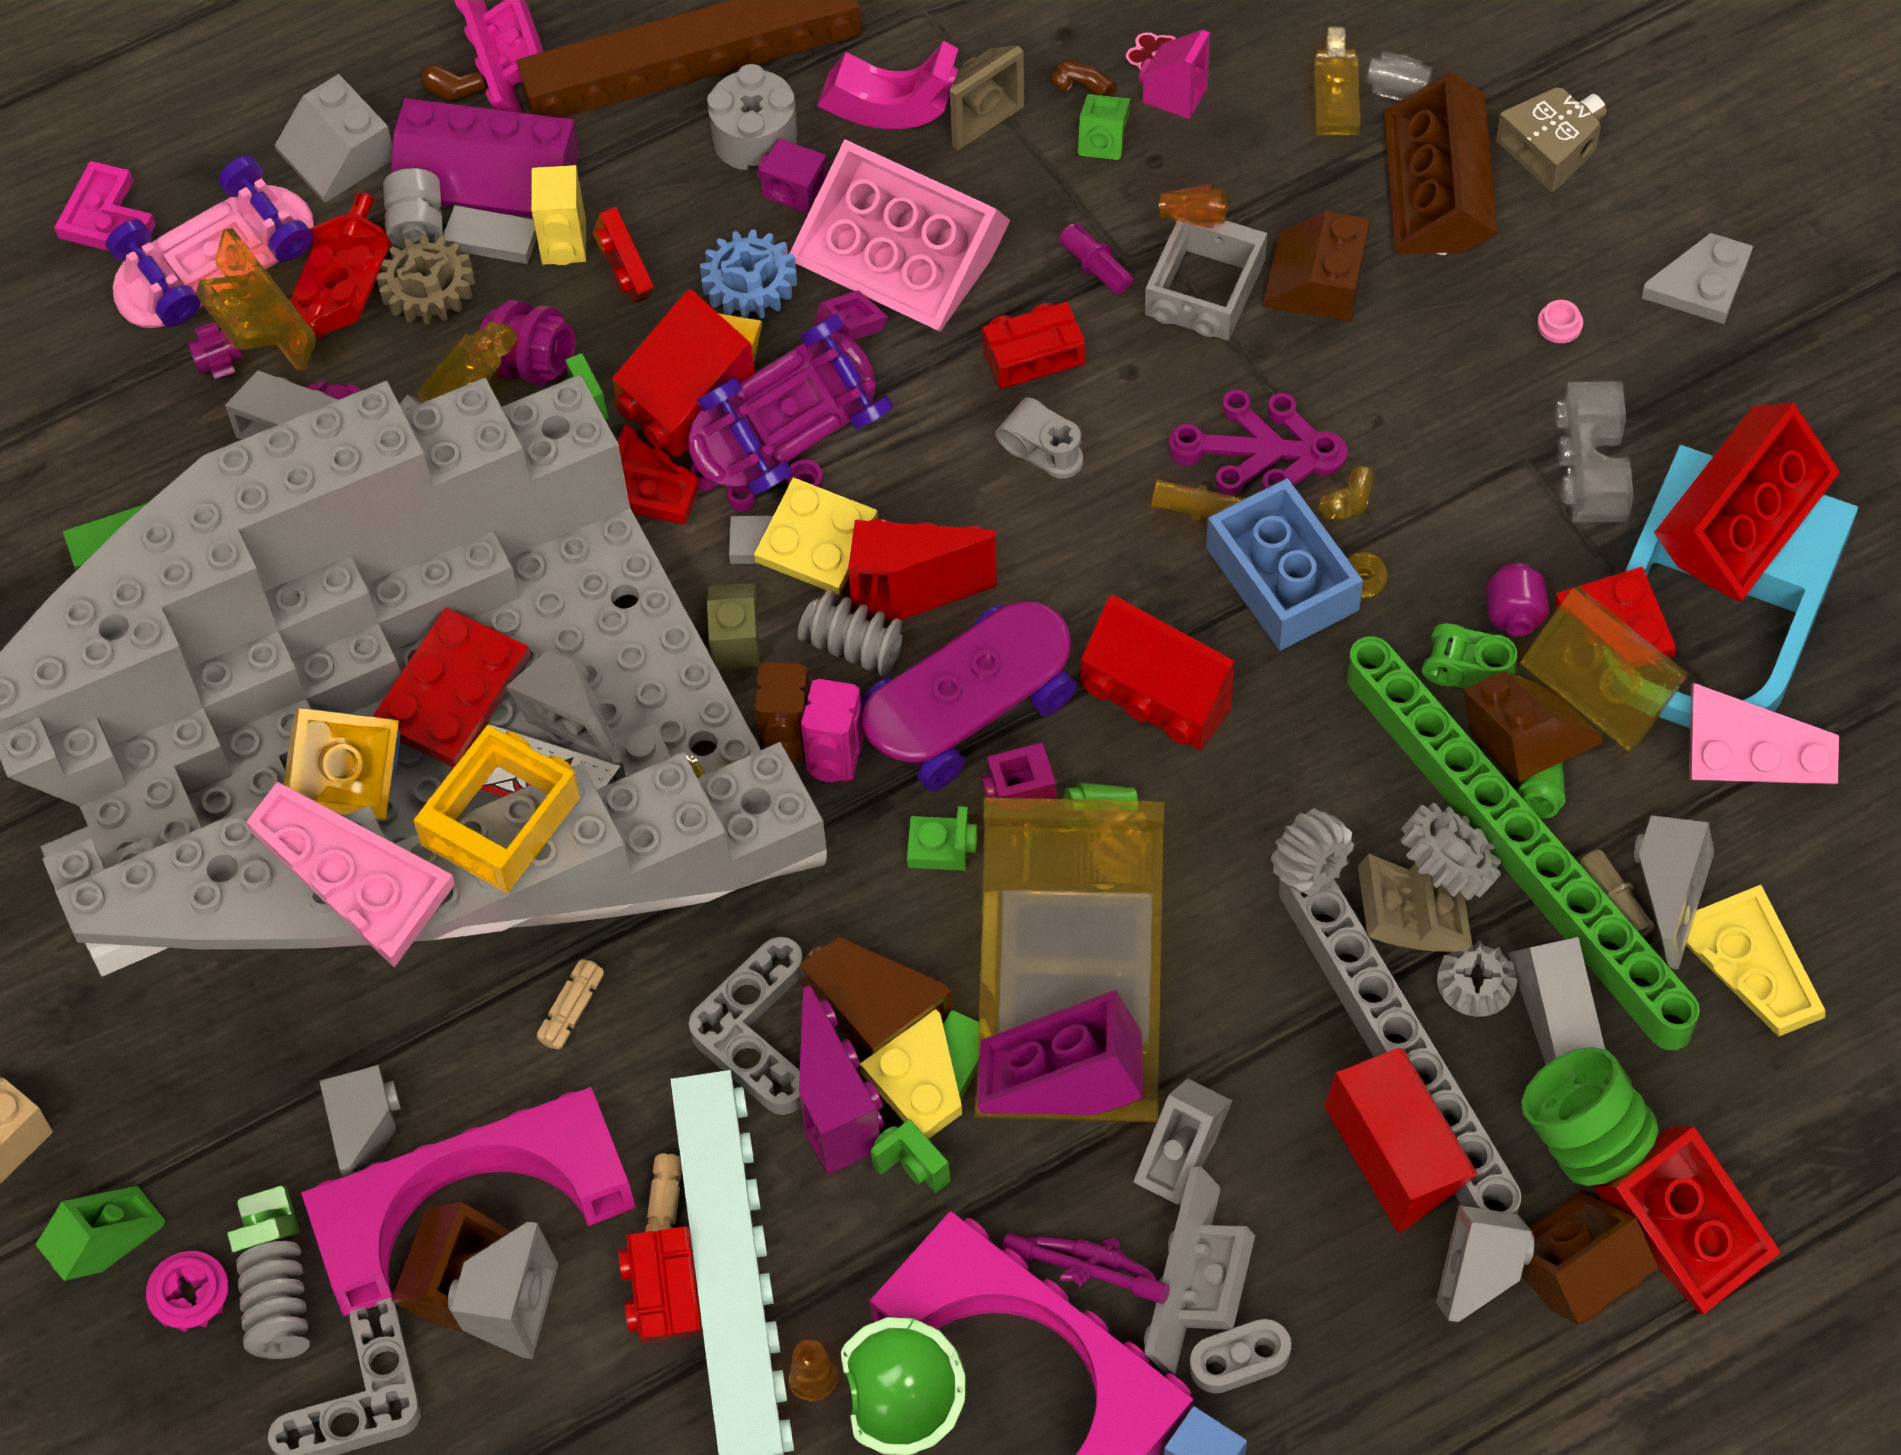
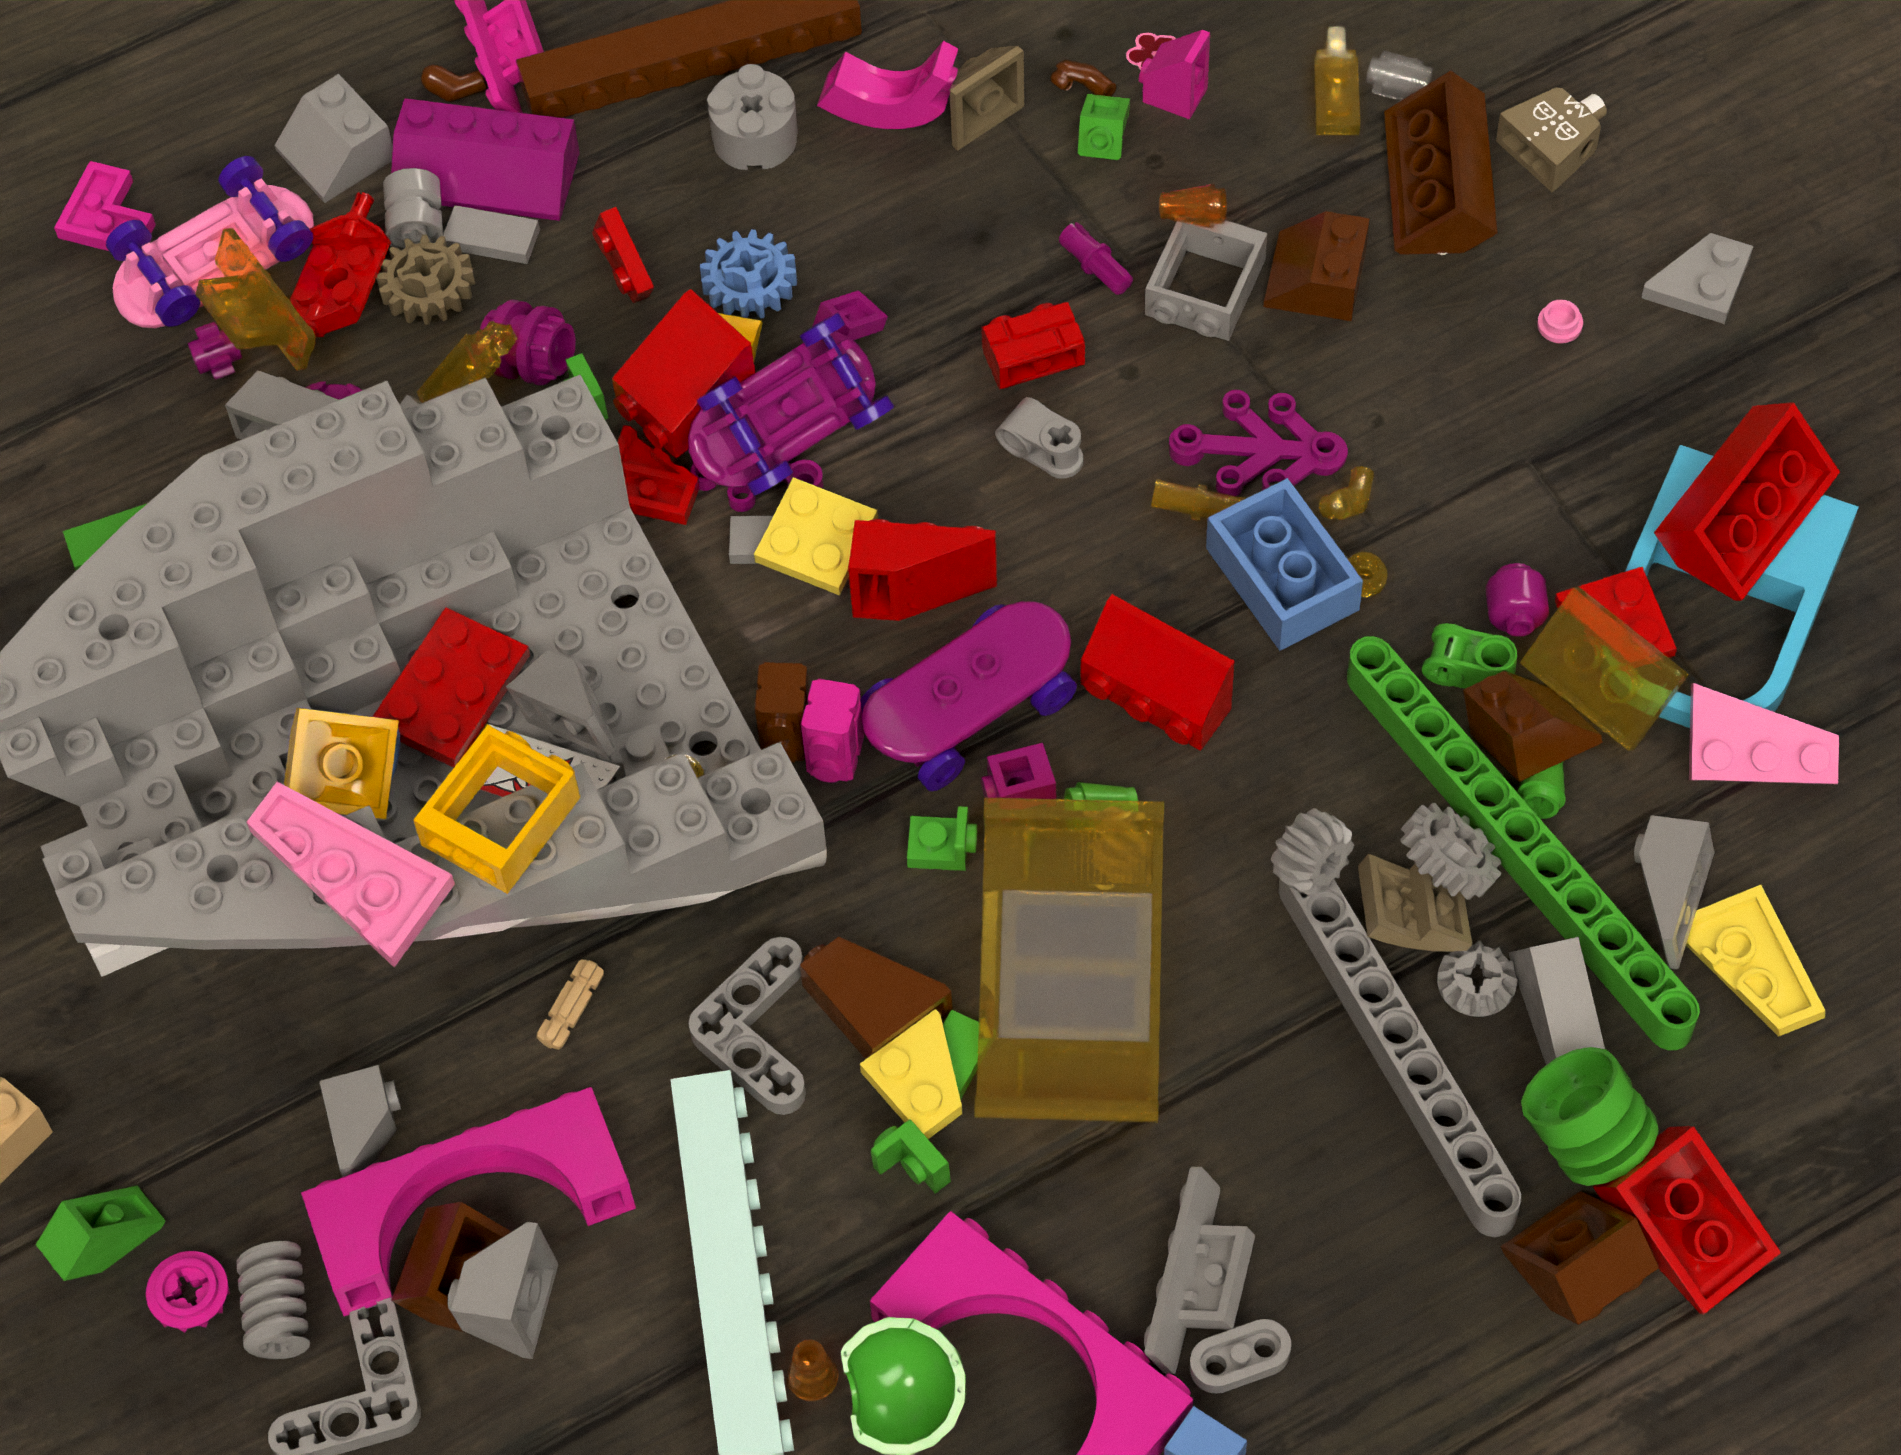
bracket [227,1186,300,1252] -> none
light yellow brick [532,165,586,265] -> none
red brick [618,1227,703,1343] -> none
tan axle [645,1153,682,1232] -> none
olive slope [707,582,760,670] -> none
magenta brick [757,139,828,214] -> none
bright pink slope [789,139,1010,332] -> none
light grey piece [797,589,902,677] -> none
magenta slope [799,985,885,1175] -> none
magenta slope [977,990,1143,1115] -> none
magenta piece [1002,1233,1170,1304] -> none
light grey slope [1133,1078,1232,1205] -> none
red slope [1324,1048,1478,1233] -> none
light grey slope [1436,1205,1534,1322] -> none
clear arch [1555,381,1634,522] -> none
dark tan axle [1580,849,1656,937] -> none

